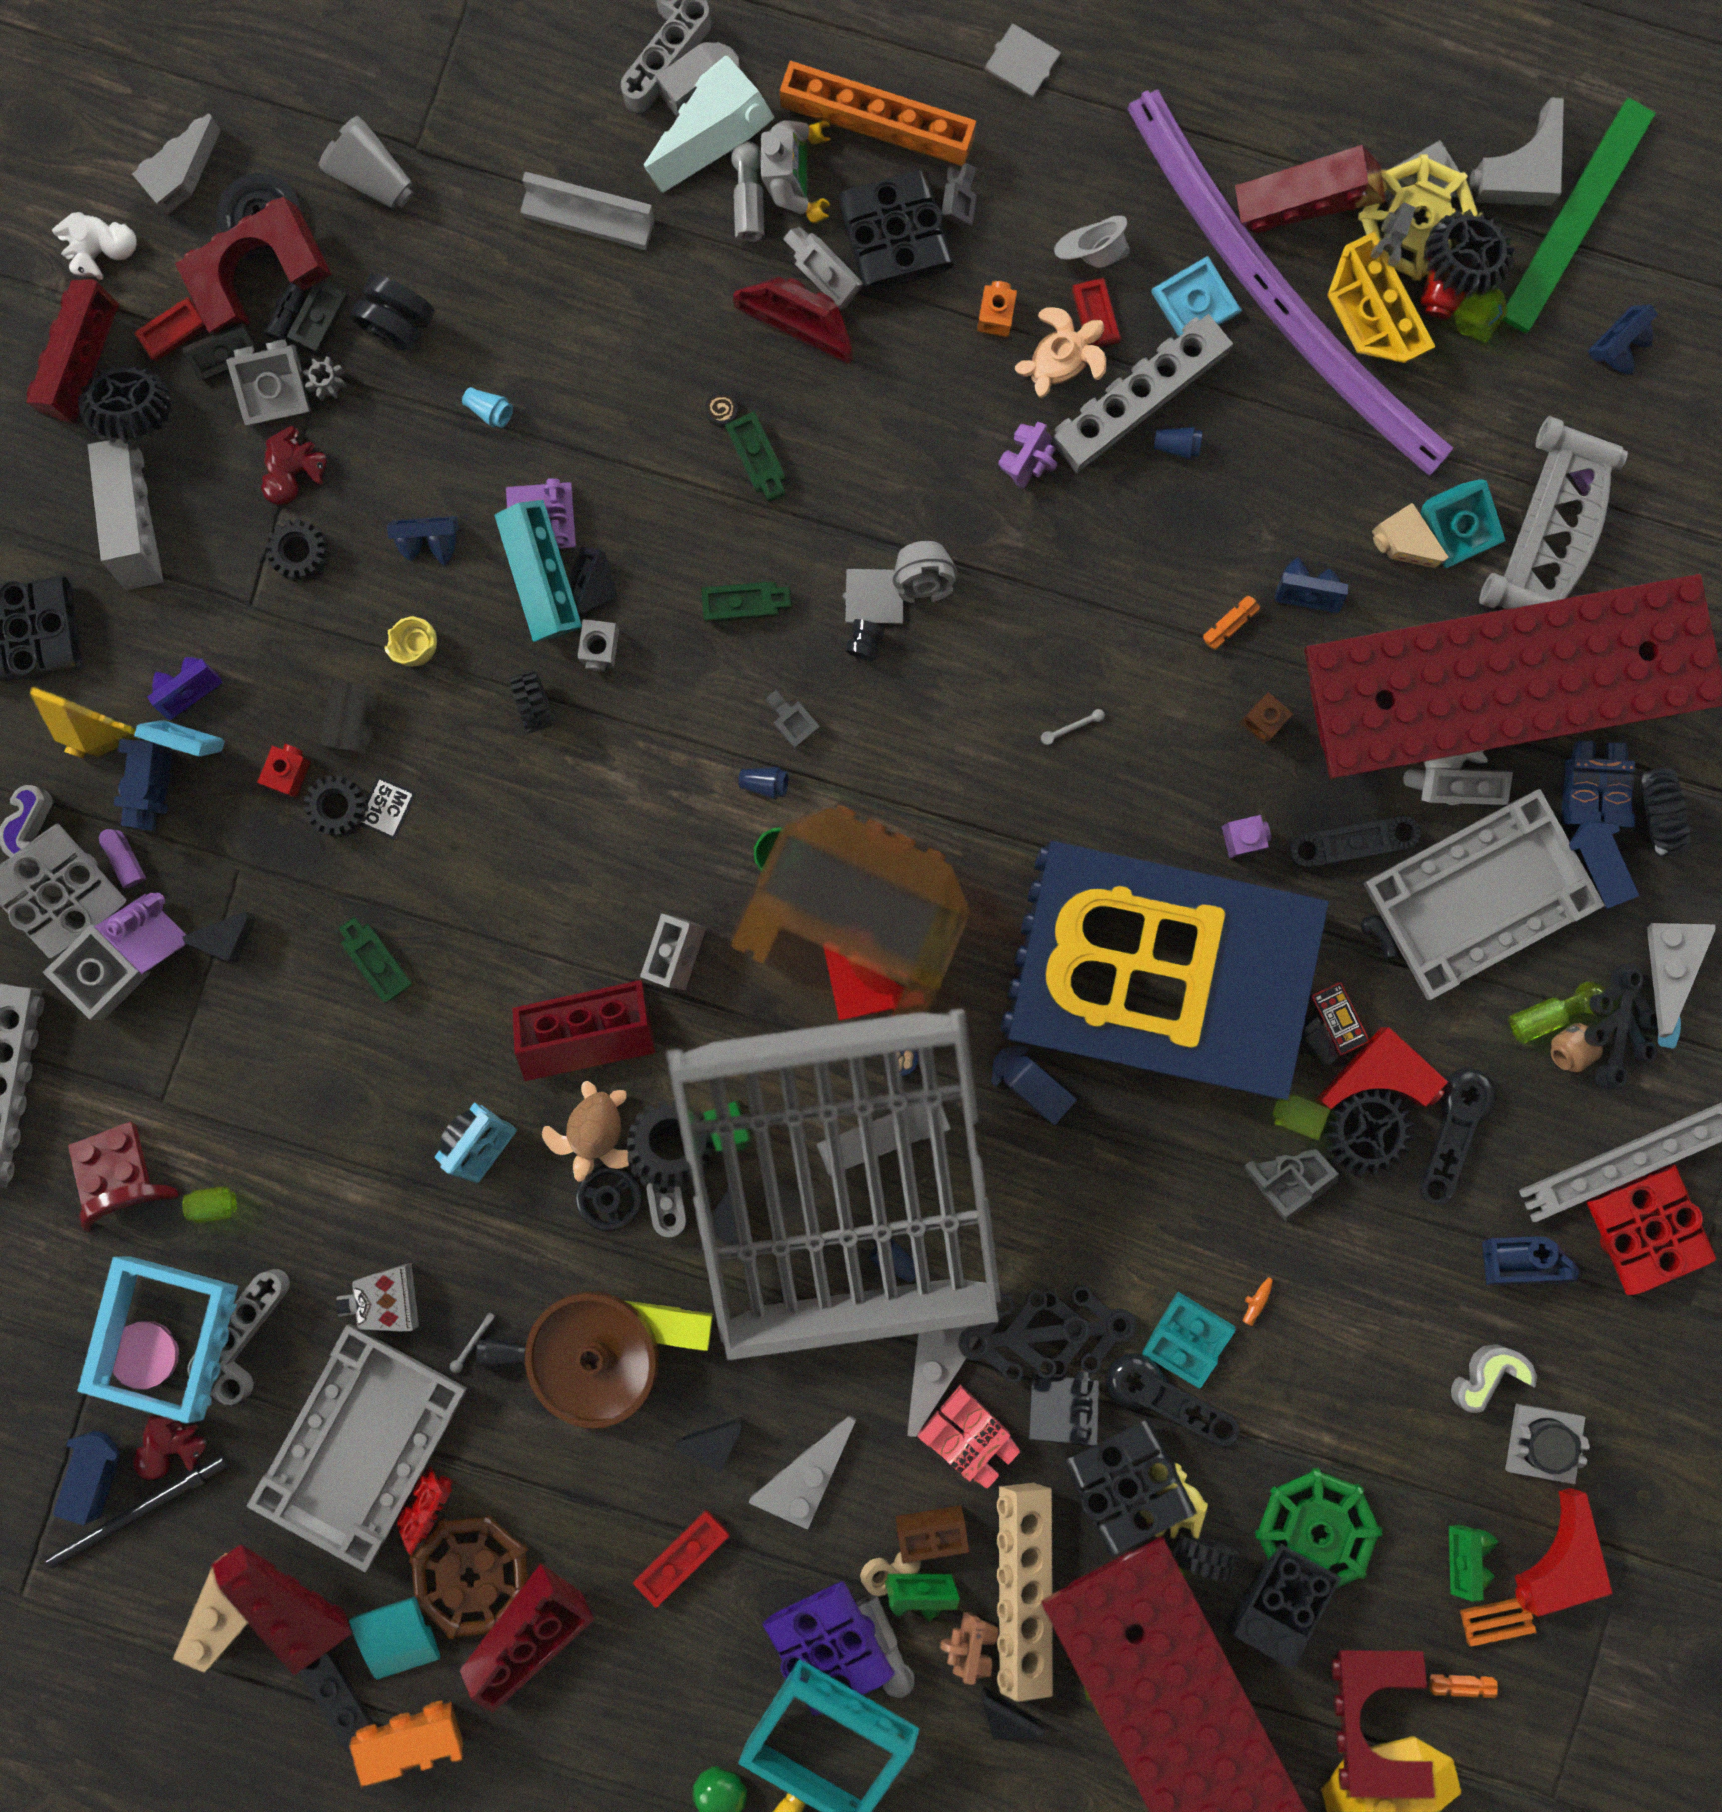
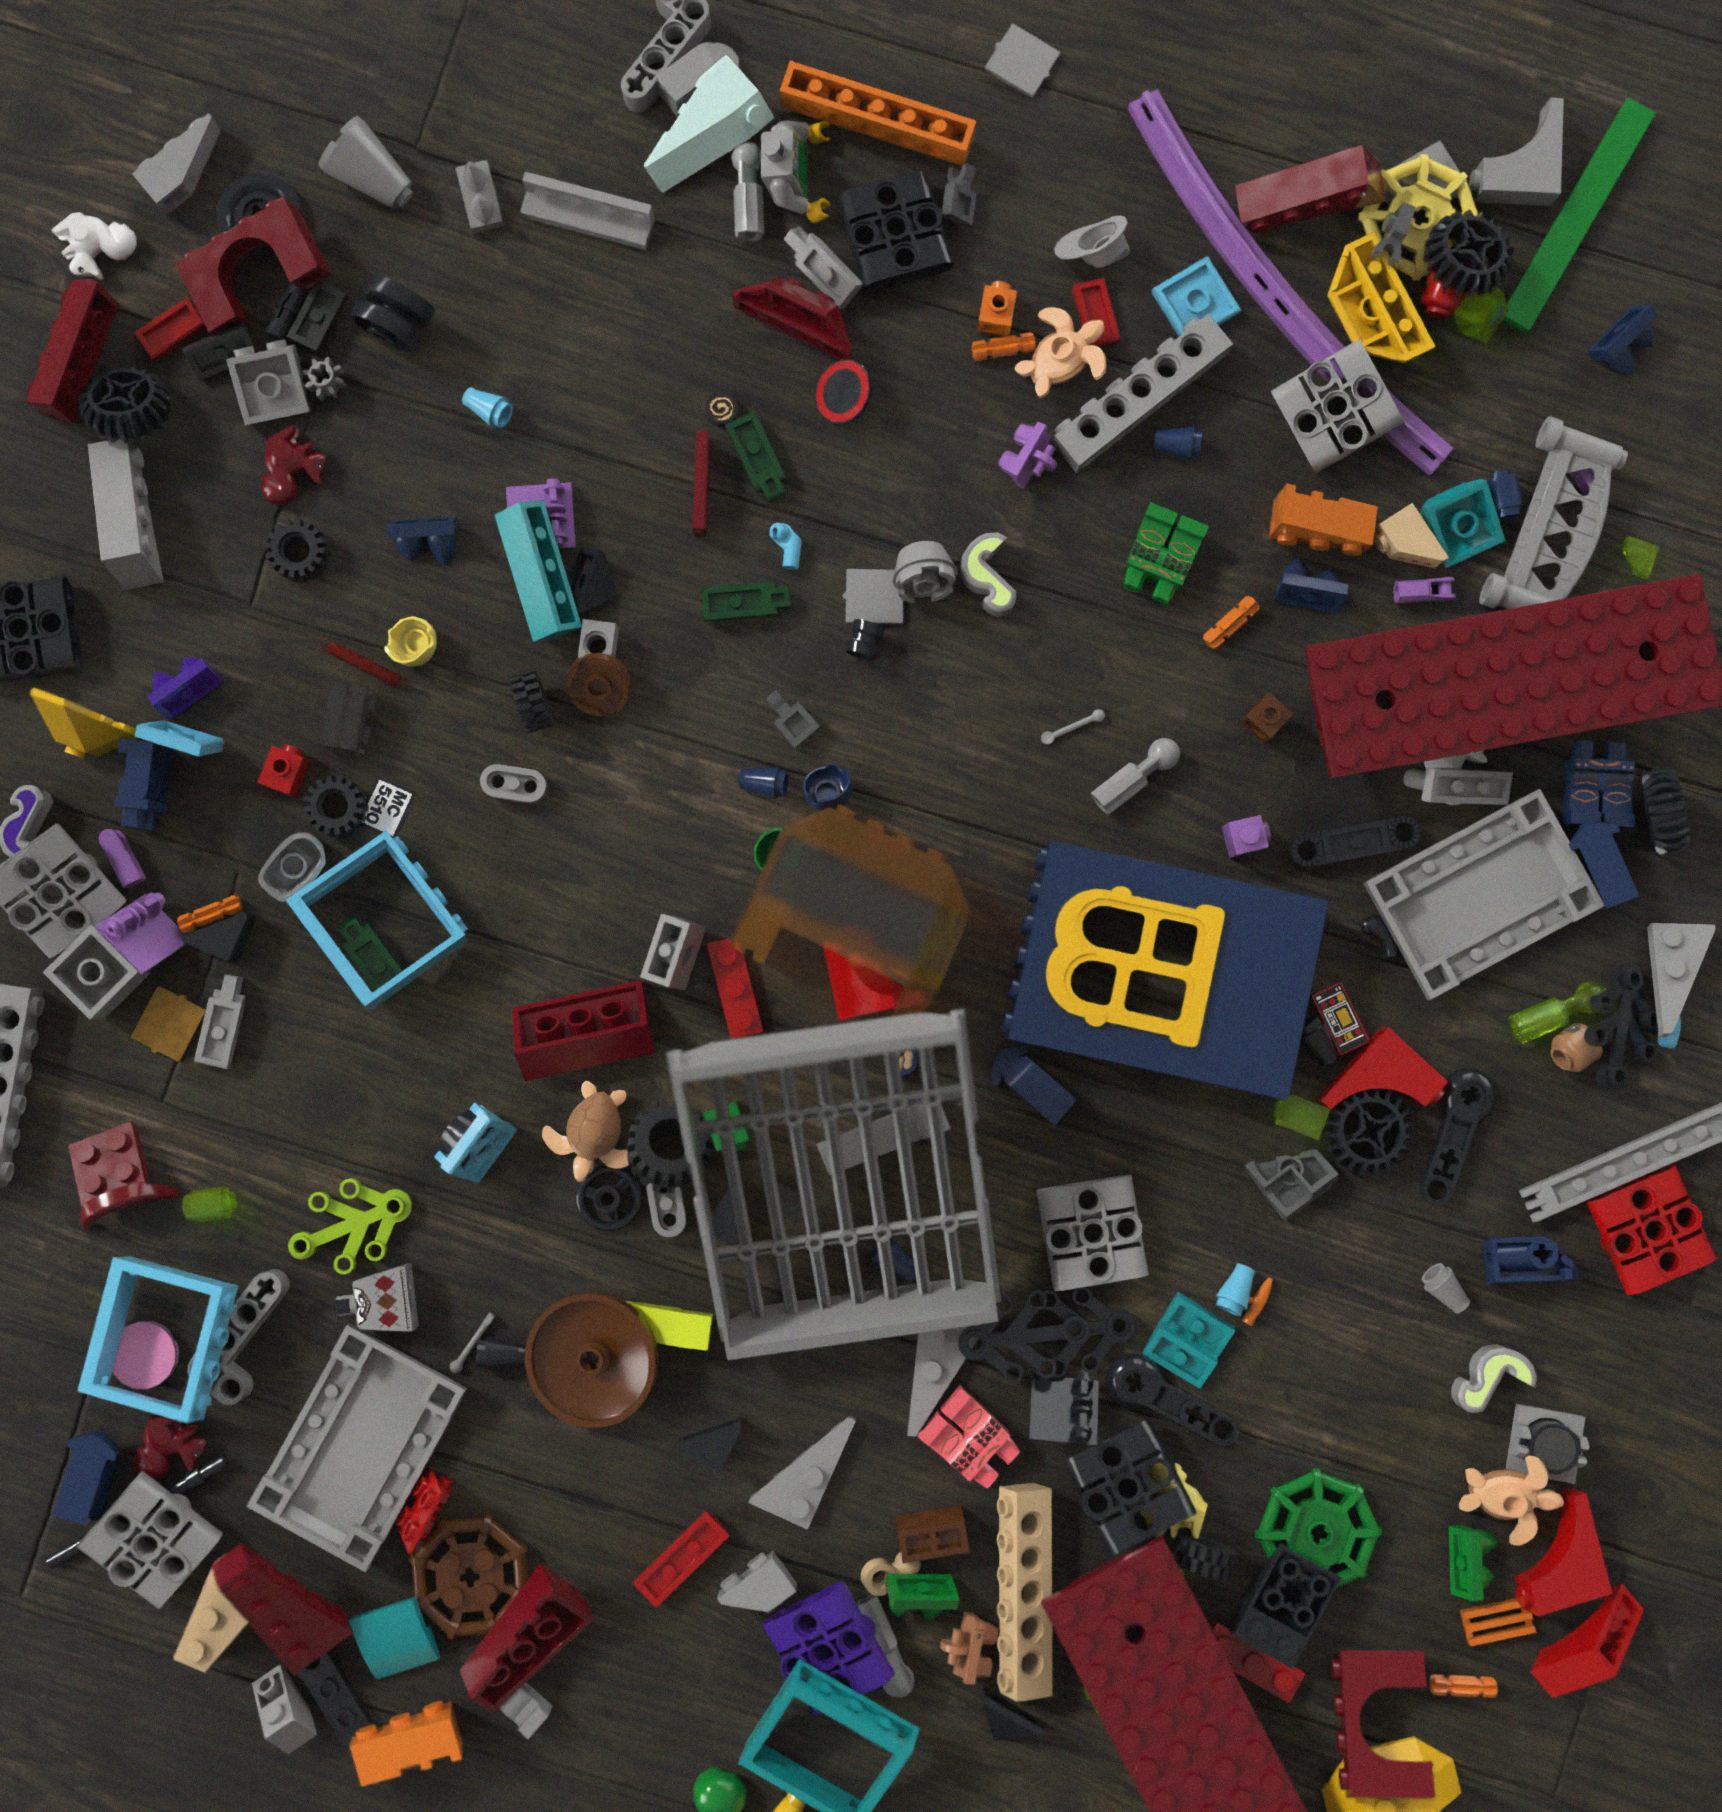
none -> light grey connector [77,1471,223,1609]
none -> pearl gold piece [131,986,206,1062]
none -> orange axle [177,895,244,933]
none -> light grey hinge [194,974,245,1069]
none -> light grey slope [252,1664,317,1754]
none -> light grey piece [258,832,325,902]
none -> medium azure window [286,830,468,1012]
none -> lime plant [288,1178,412,1274]
none -> red piece [319,638,406,688]
none -> light grey tile [455,160,504,234]
none -> light grey plate [480,764,548,804]
none -> light grey leg [499,1683,553,1739]
none -> reddish brown tile [565,653,633,717]
none -> dark red tile [692,431,711,537]
none -> red plate [707,936,764,1040]
none -> light grey slope [717,1550,797,1612]
none -> medium azure arm [769,522,802,570]
none -> dark blue hair [802,763,852,812]
none -> piece [815,359,873,425]
none -> light grey animal [960,533,1016,617]
none -> orange axle [971,332,1036,361]
none -> light grey connector [1036,1175,1149,1291]
none -> light grey piece [1090,738,1180,816]
none -> green hips [1123,502,1209,605]
none -> red plate [1210,1619,1306,1703]
none -> medium azure cone [1216,1263,1256,1316]
none -> orange wedge [1269,484,1378,556]
none -> light grey connector [1271,339,1405,473]
none -> medium lavender bar [1393,577,1456,603]
none -> light grey cone [1422,1263,1470,1313]
none -> light nougat animal [1459,1456,1564,1545]
none -> dark blue brick [1487,470,1523,521]
none -> red arch [1530,1583,1644,1698]
none -> clear neon green tile [1623,536,1659,579]

